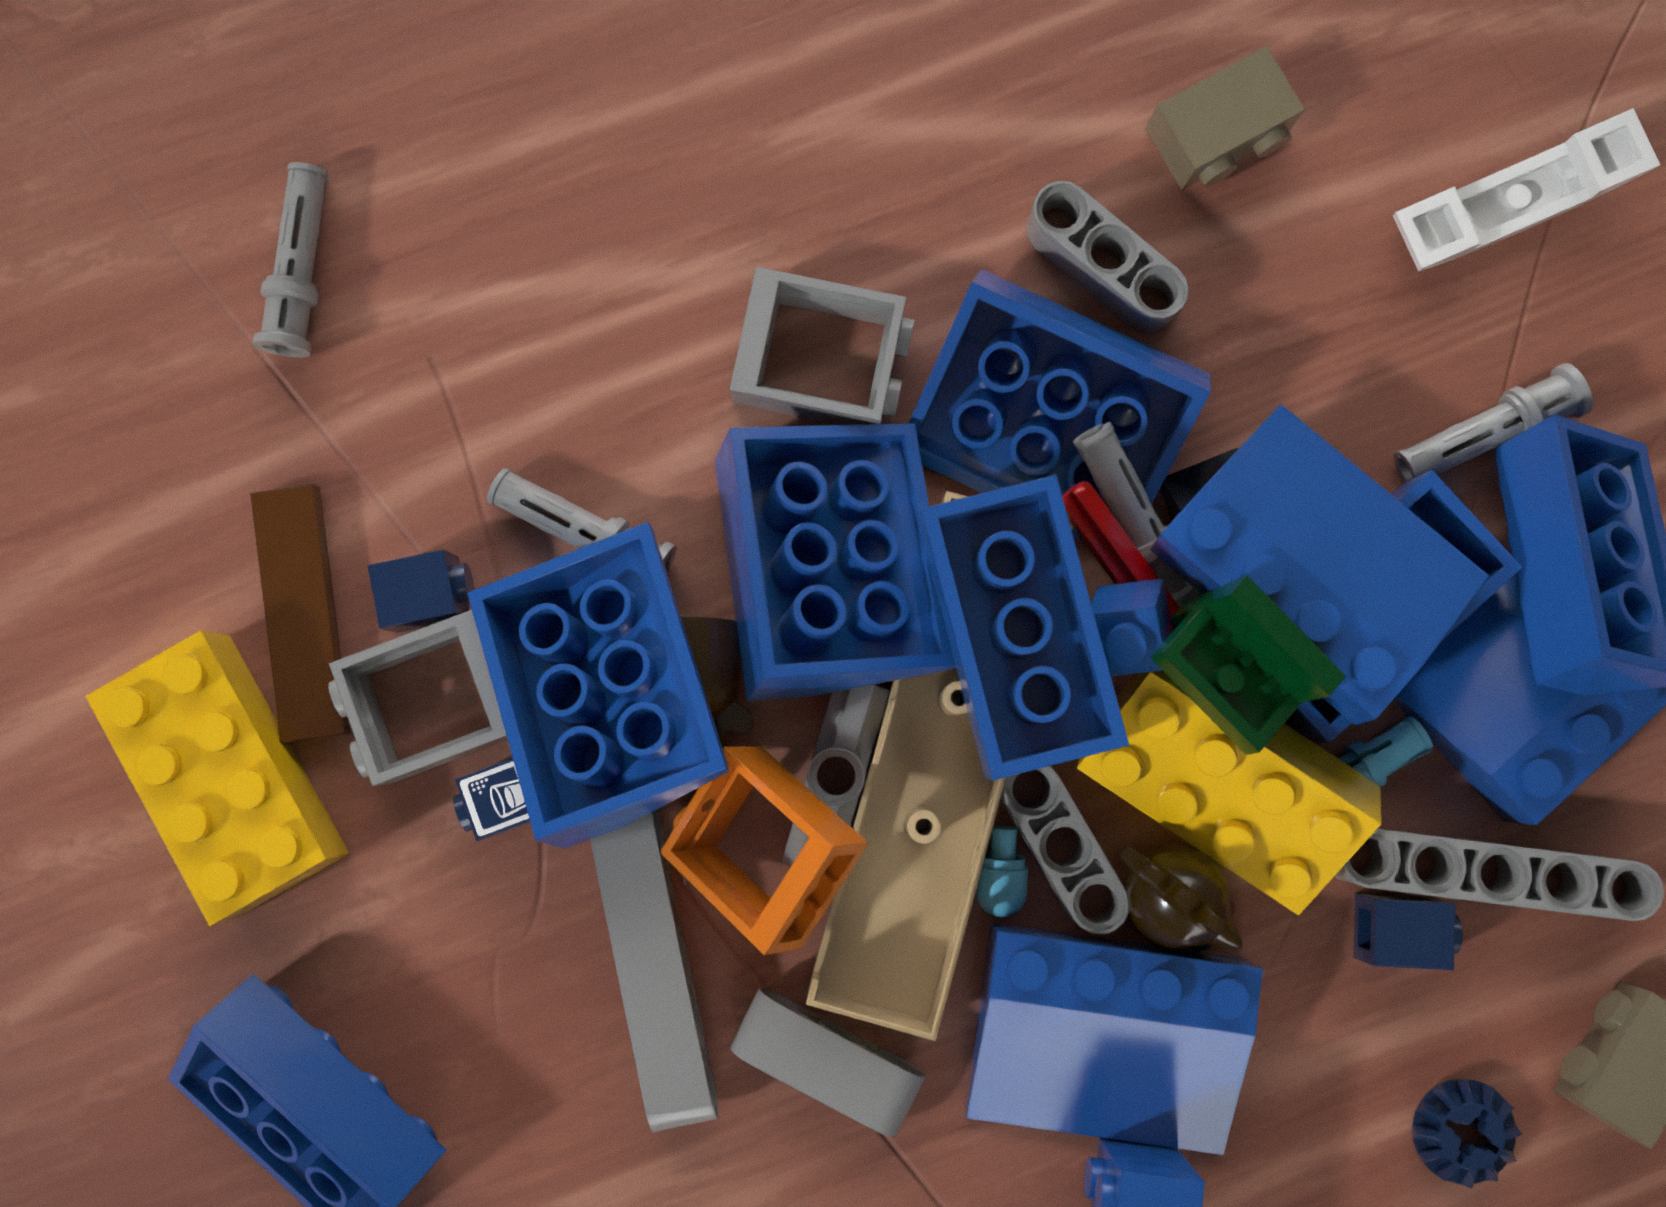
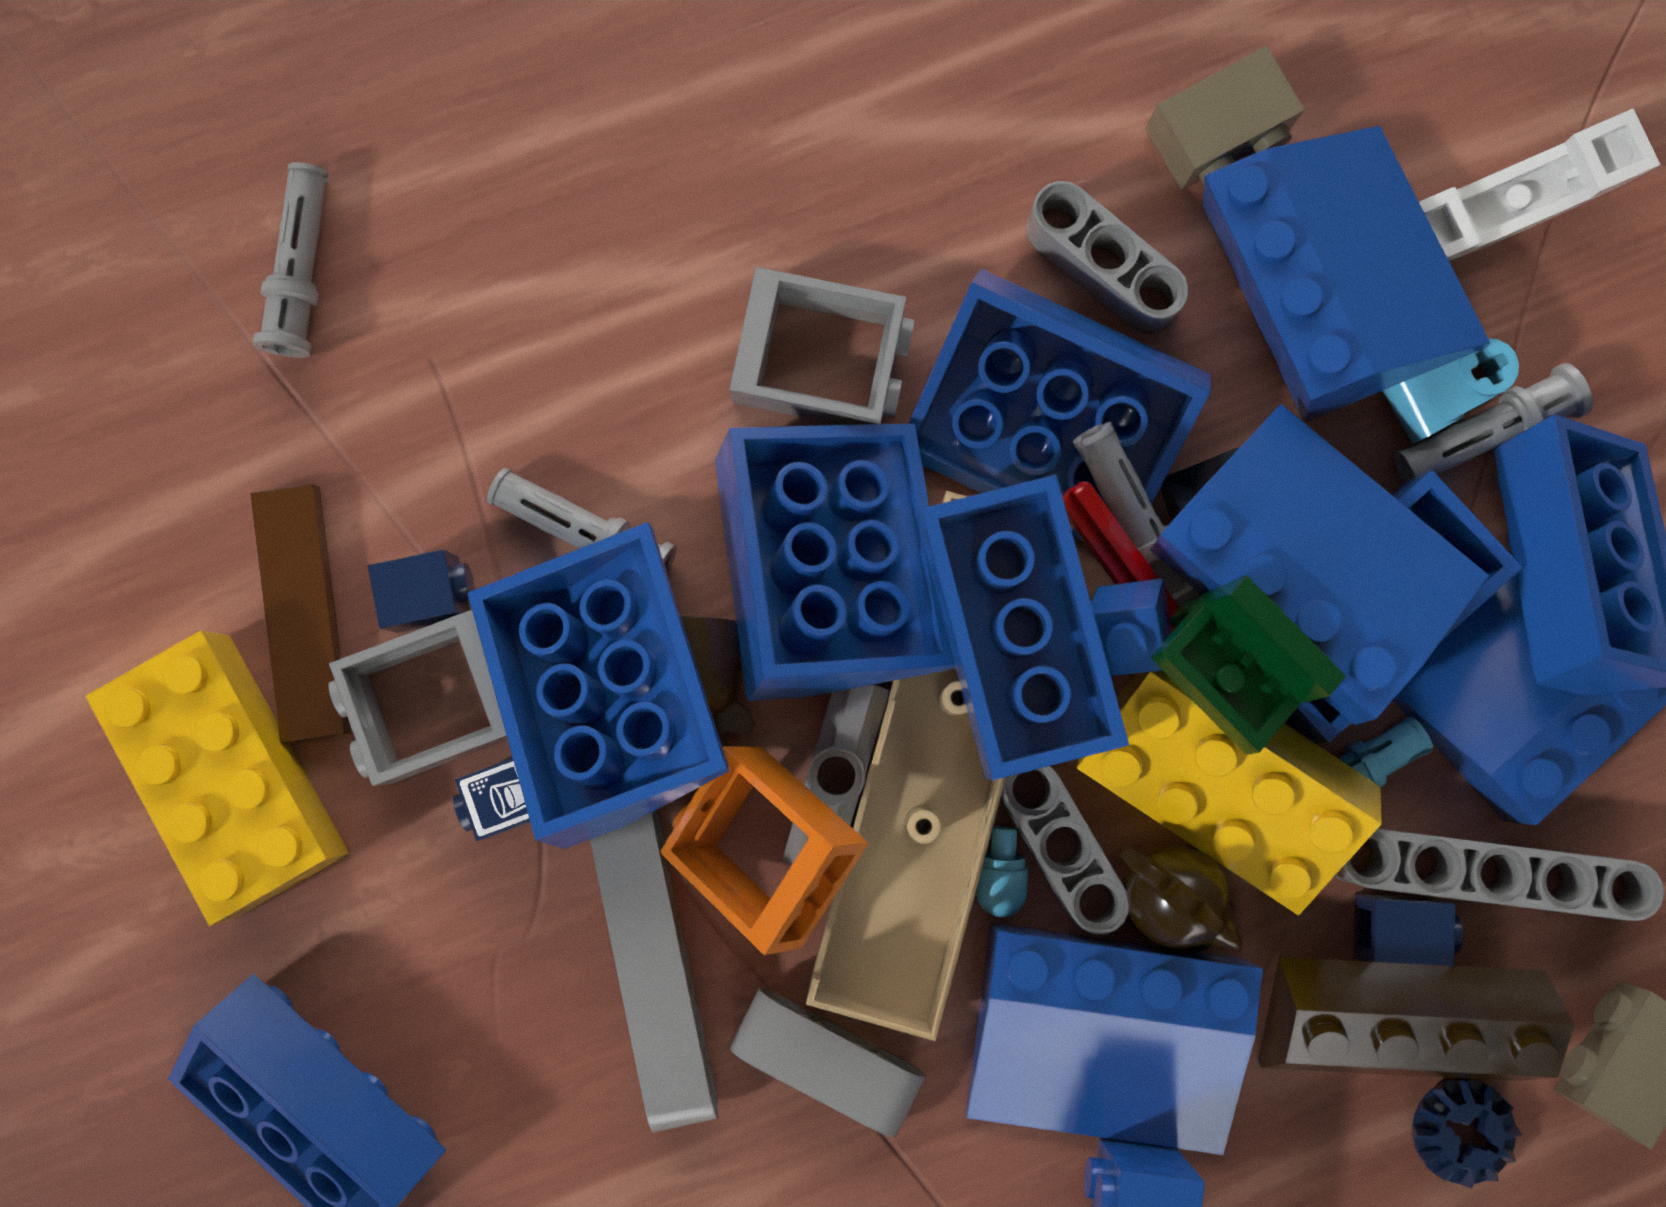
none -> blue slope [1203,126,1490,423]
none -> dark brown slope [1258,957,1575,1081]
none -> medium azure piece [1382,338,1519,445]

